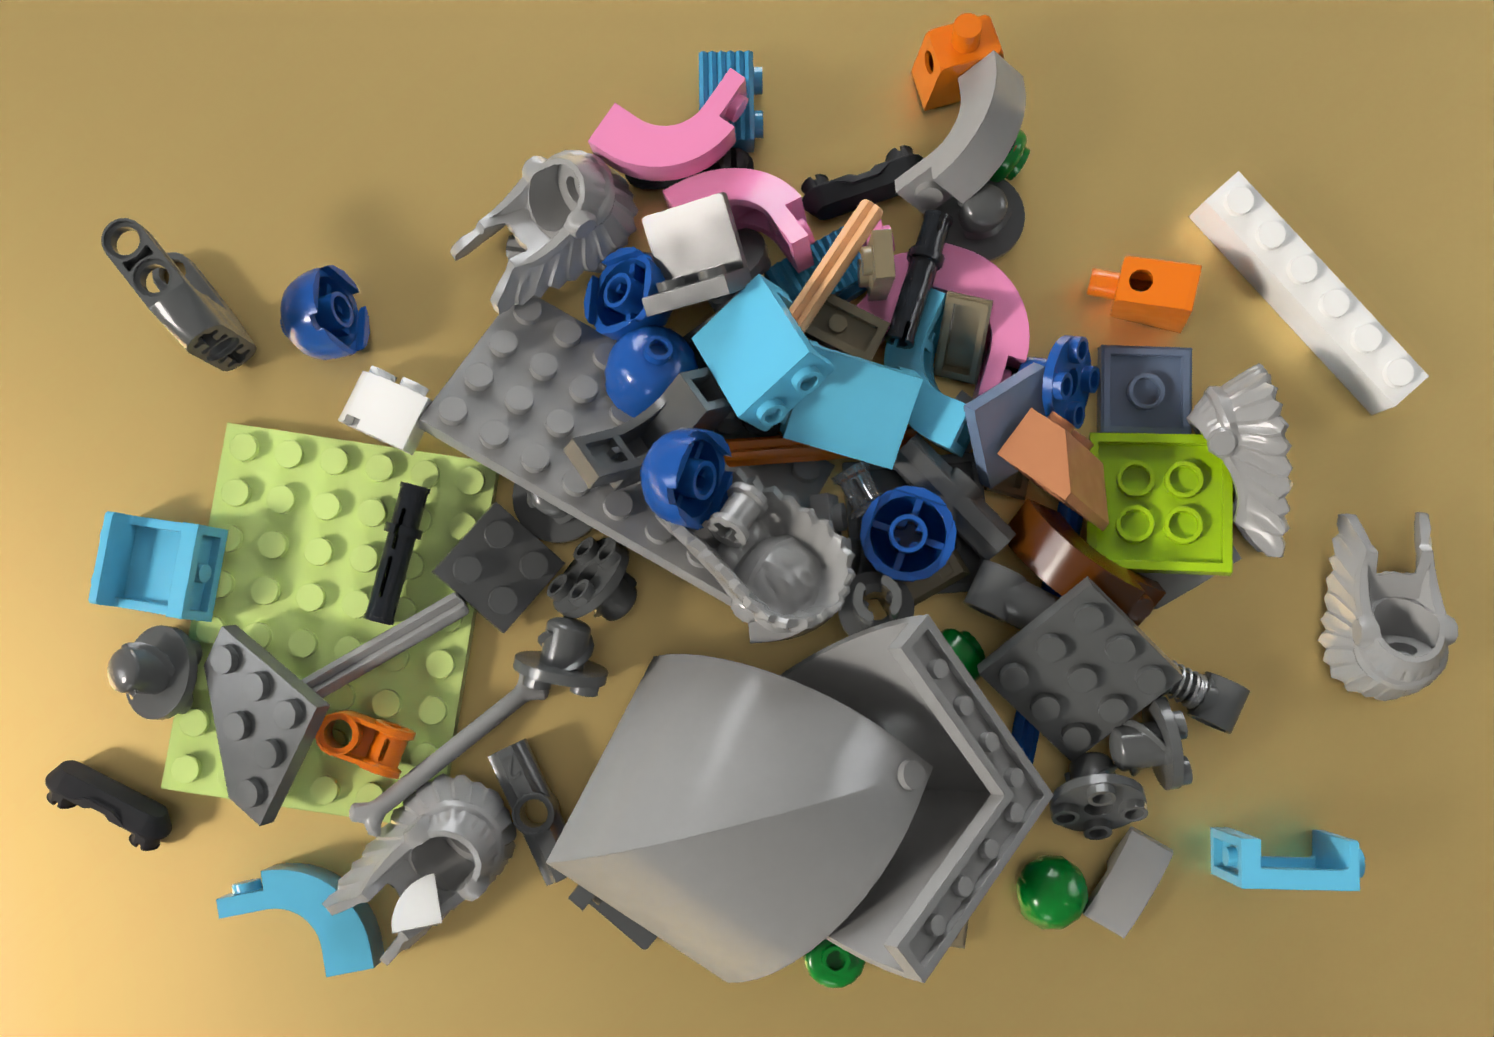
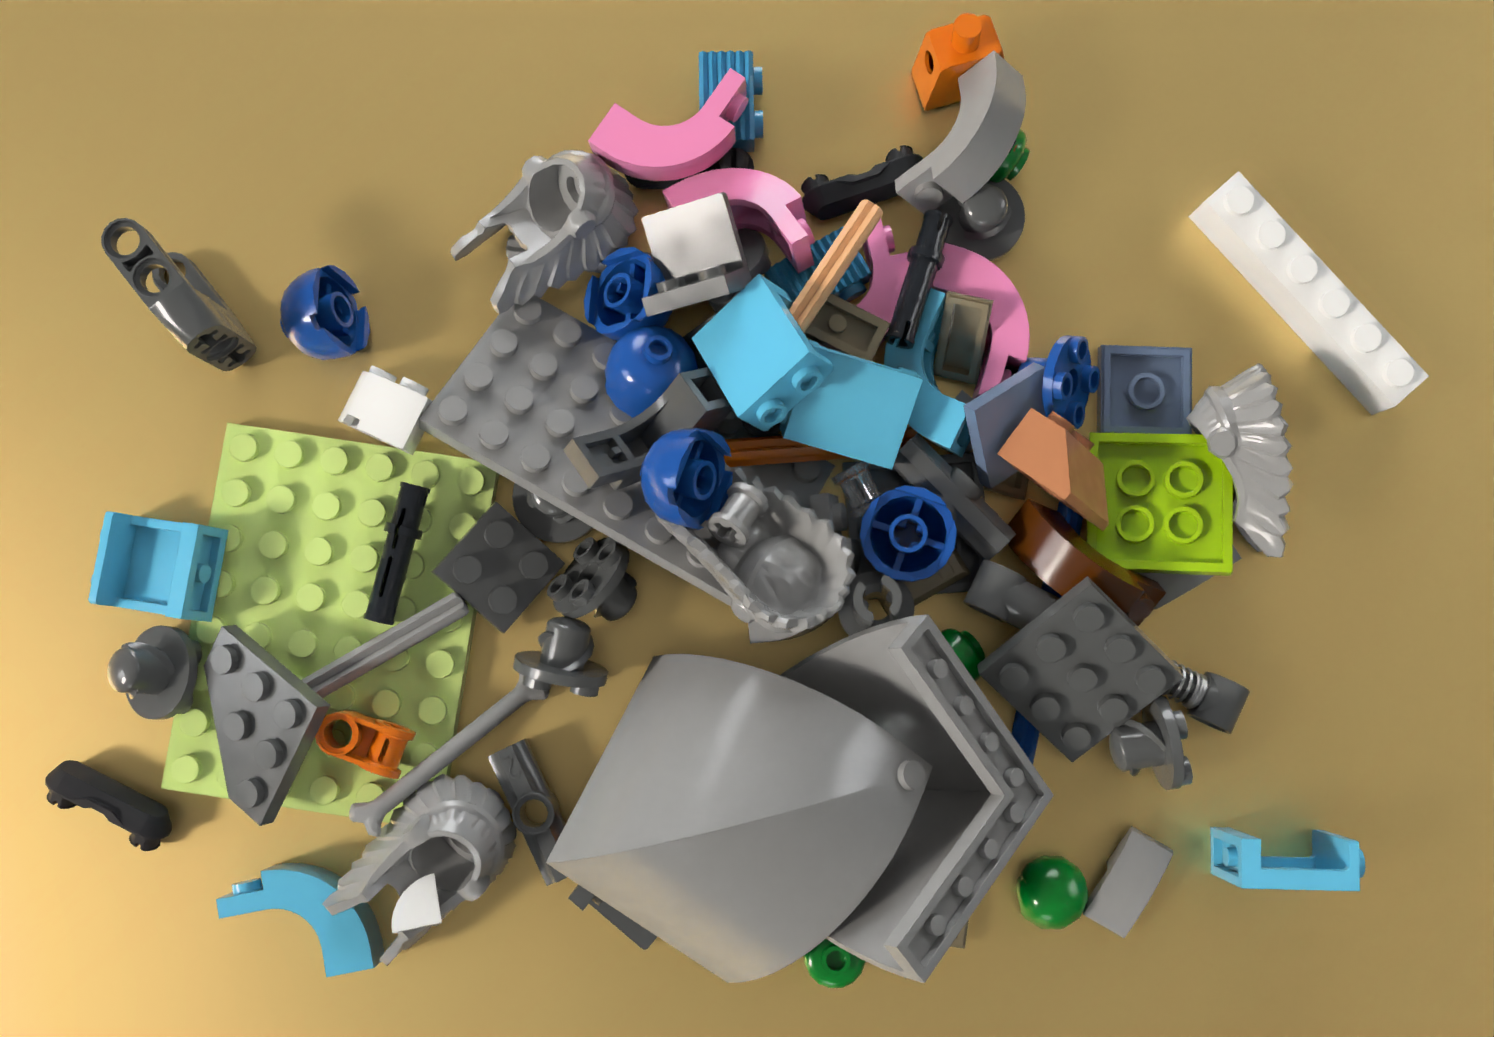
dark tan plate [857,229,896,301] -> none
dark grey plate [1049,752,1148,840] -> none
orange torso [1087,256,1202,333] -> none
light grey piece [1318,512,1458,701] -> none

